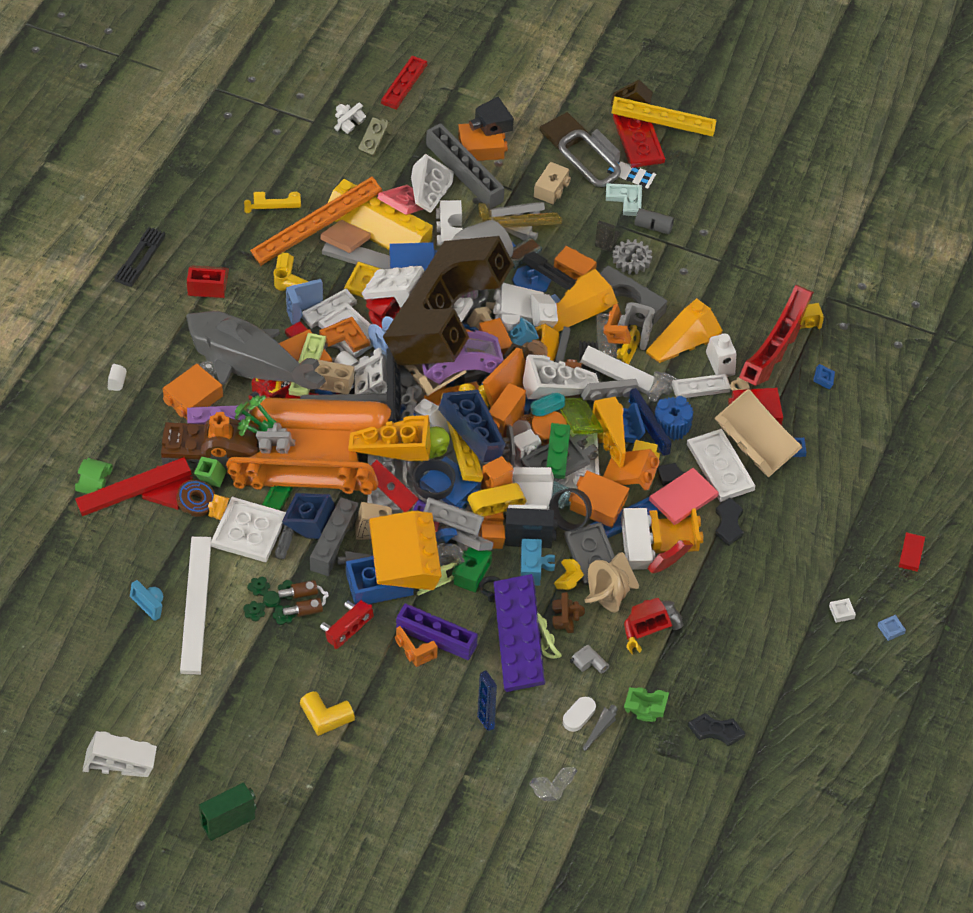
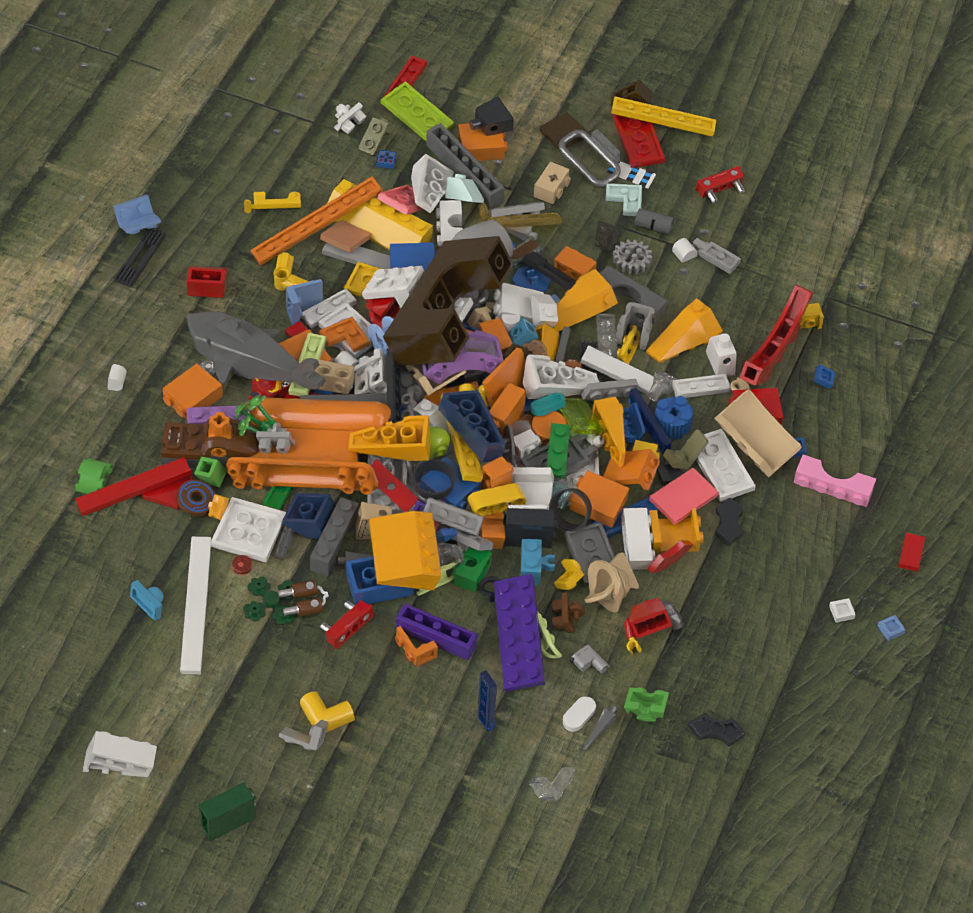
orange bracket [604,304,632,344] -> none
none -> medium blue bracket [113,195,161,234]
none -> clear red tile [232,555,252,575]
none -> light grey bracket [279,720,329,751]
none -> blue tile [376,150,397,169]
none -> lime tile [380,81,455,141]
none -> light aqua slope [445,174,484,203]
none -> white arm [586,424,604,448]
none -> olive bracket [663,429,709,470]
none -> white brick [672,238,697,263]
none -> light grey hinge [693,238,741,274]
none -> red piece [695,166,745,203]
none -> bright pink arch [794,455,876,507]

